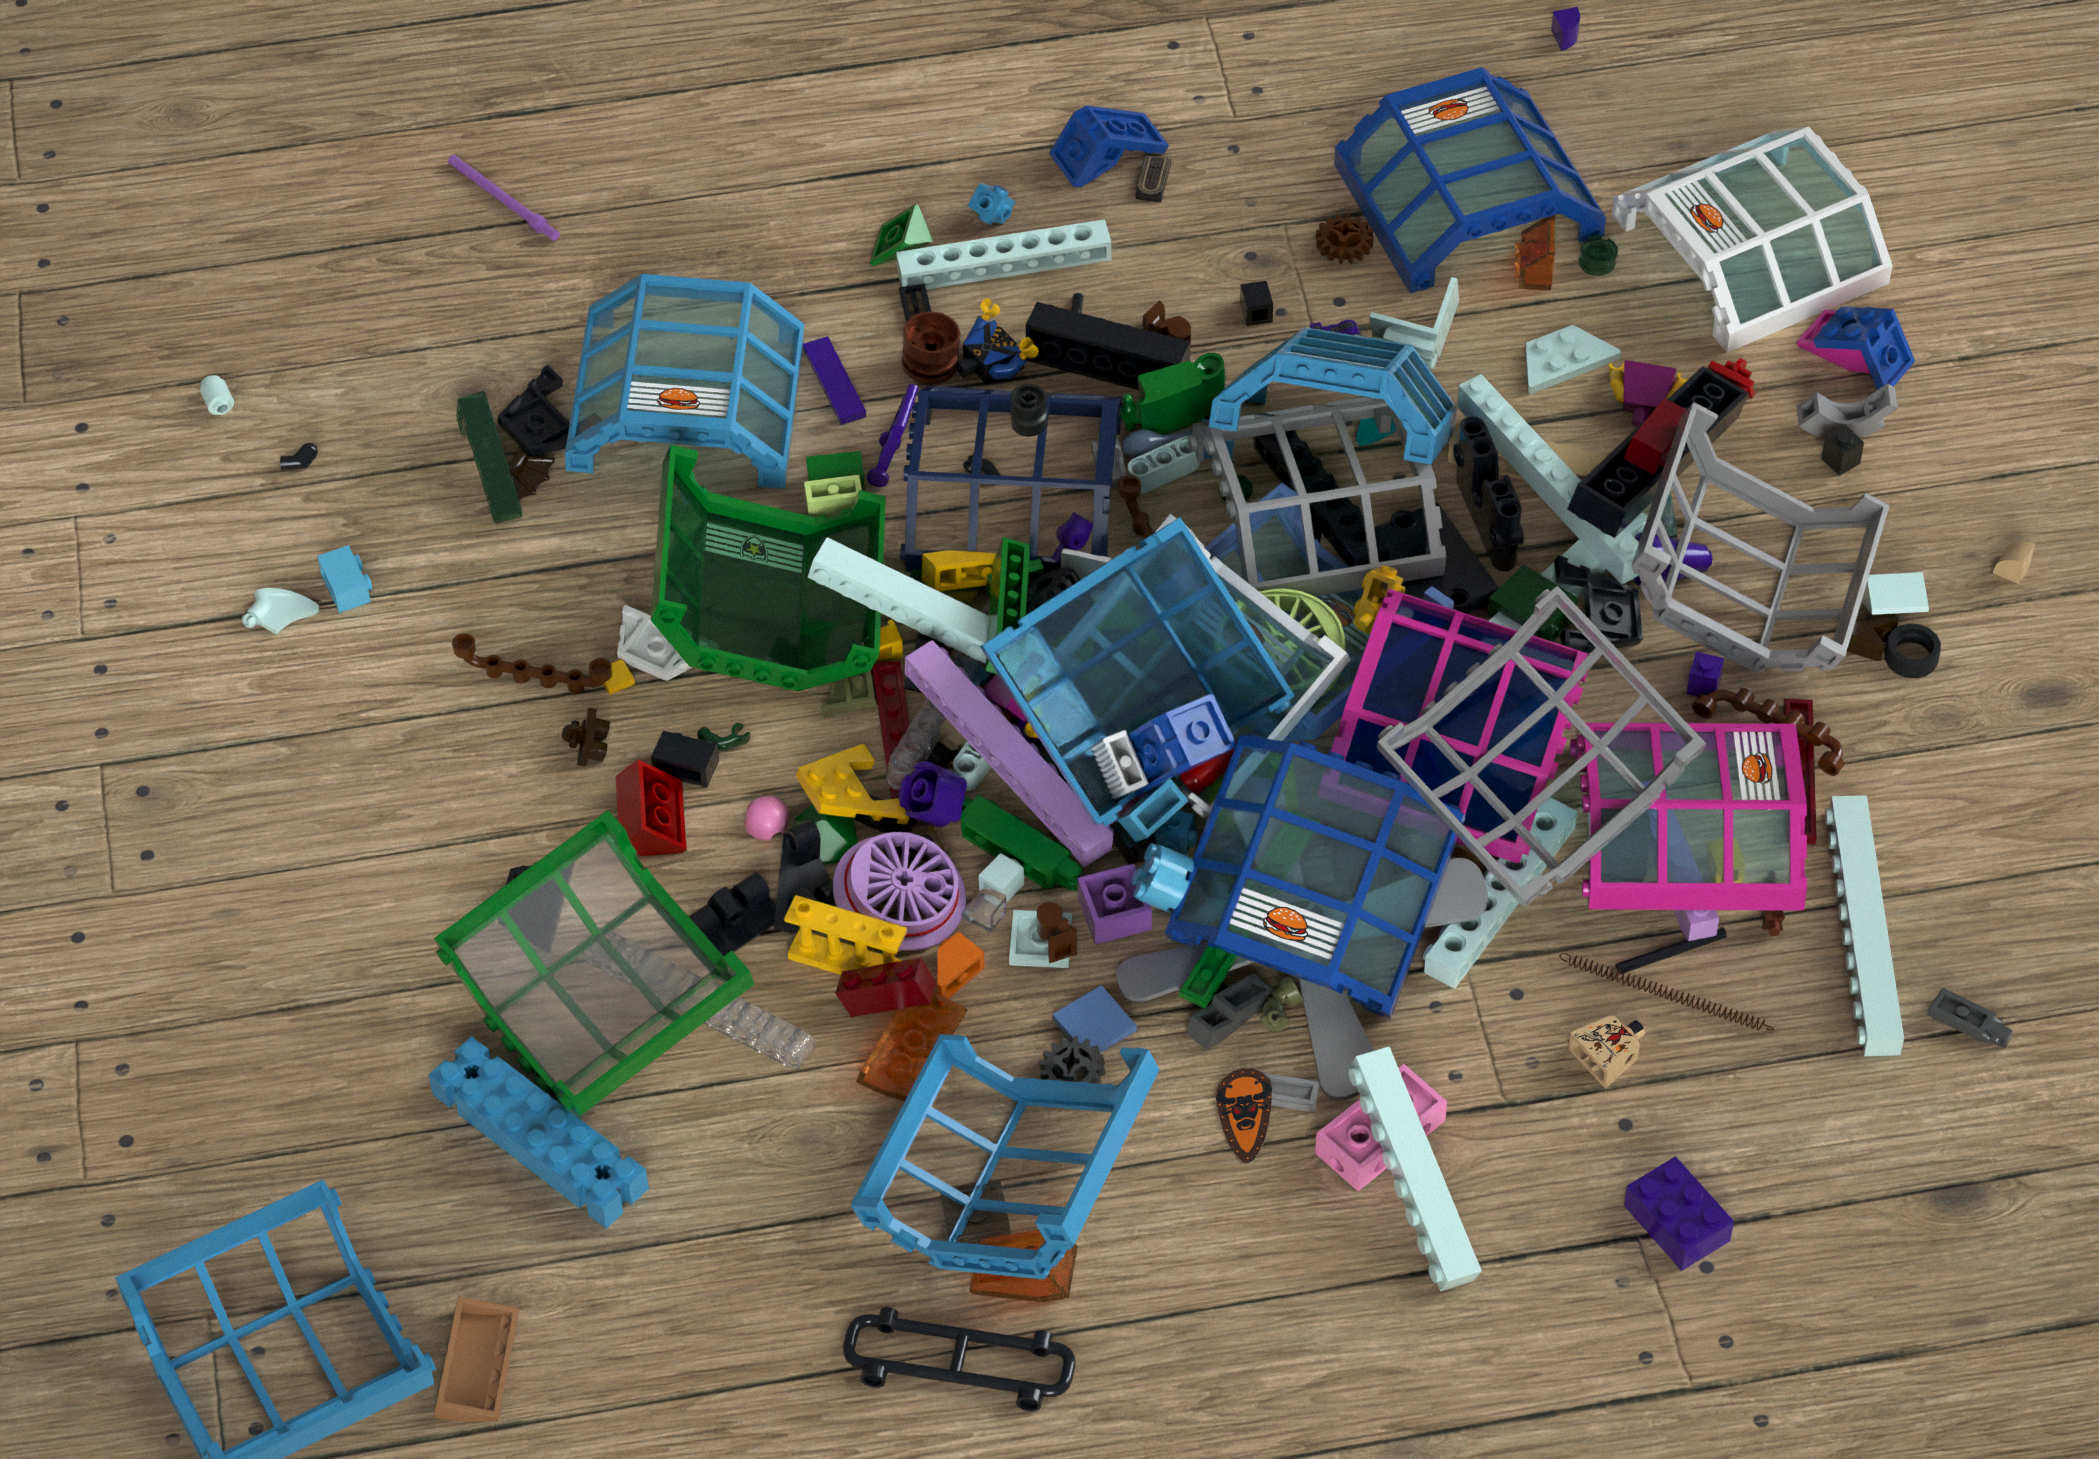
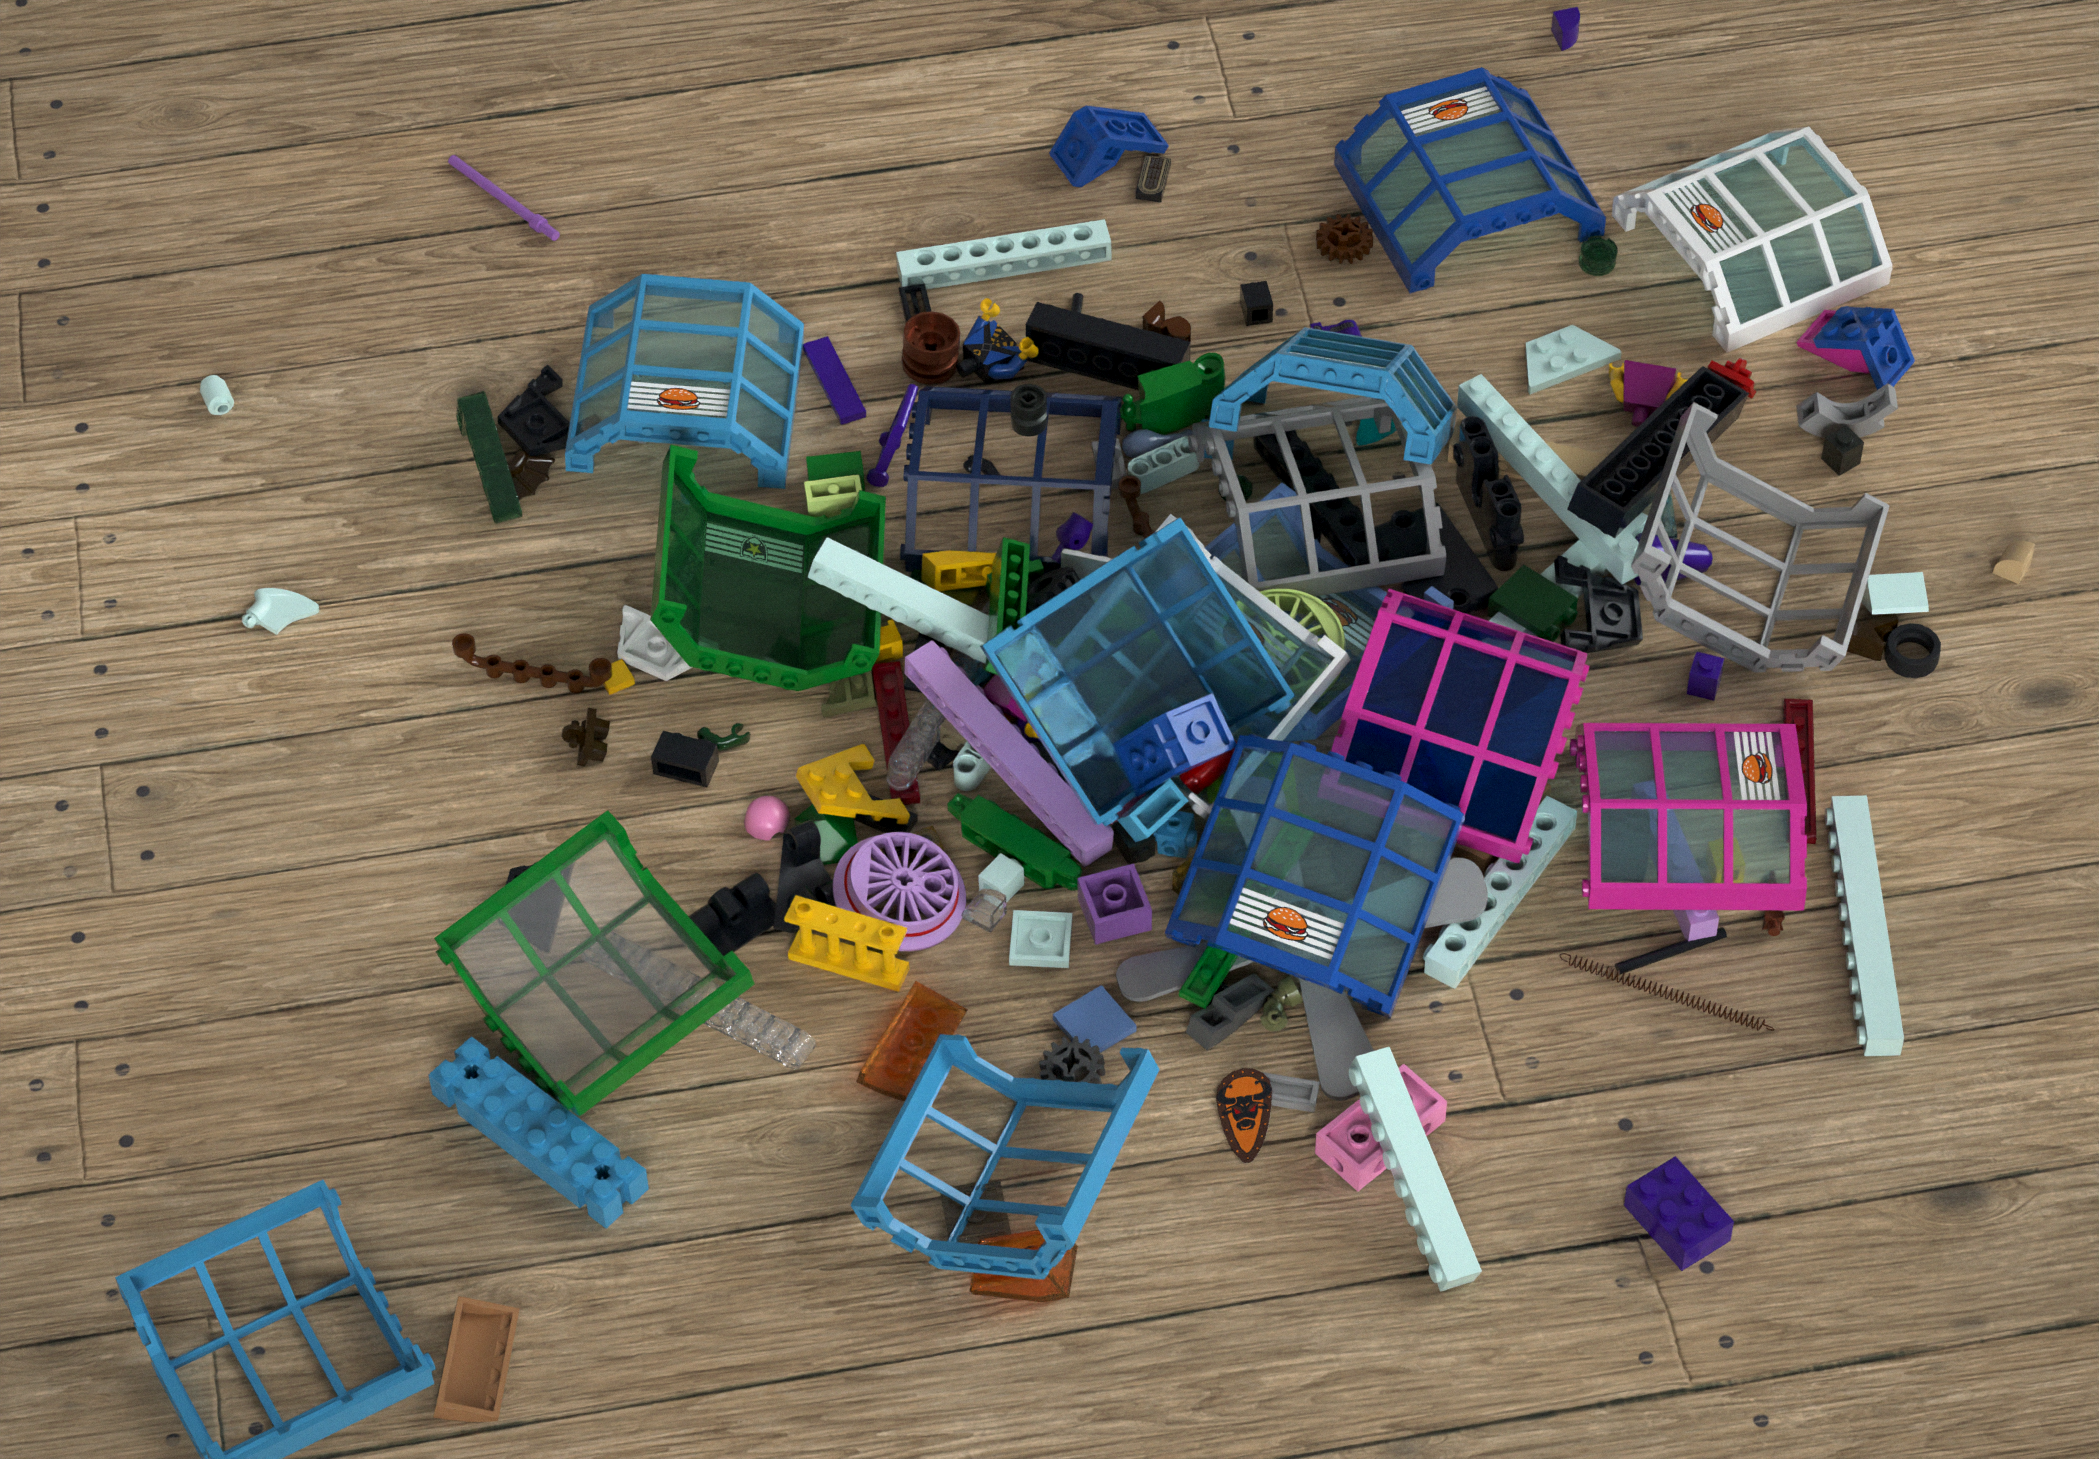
black arm [280,443,318,470] -> none
medium azure brick [317,545,373,613] -> none
red slope [615,759,687,856] -> none
dark red brick [835,957,936,1017] -> none
black bar [843,1307,1076,1412] -> none
green slope [870,204,933,266] -> none
dark purple brick [899,761,967,827] -> none
orange slope [937,931,985,1004] -> none
dark azure brick [967,183,1016,225] -> none
reddish brown leg [1037,902,1077,964] -> none
white brick [1091,730,1149,799] -> none
medium azure brick [1131,843,1194,913] -> none
yellow brick [1353,566,1405,634] -> none
light aqua piece [1355,277,1459,370] -> none
light grey window [1377,586,1706,908] -> none
clear orange slope [1514,215,1555,290] -> none
tan torso [1568,1015,1645,1088] -> none
dark red brick [1624,398,1686,474] -> none
reddish brown bar [1692,688,1844,776] -> none
dark grey hinge [1927,988,2013,1048] -> none

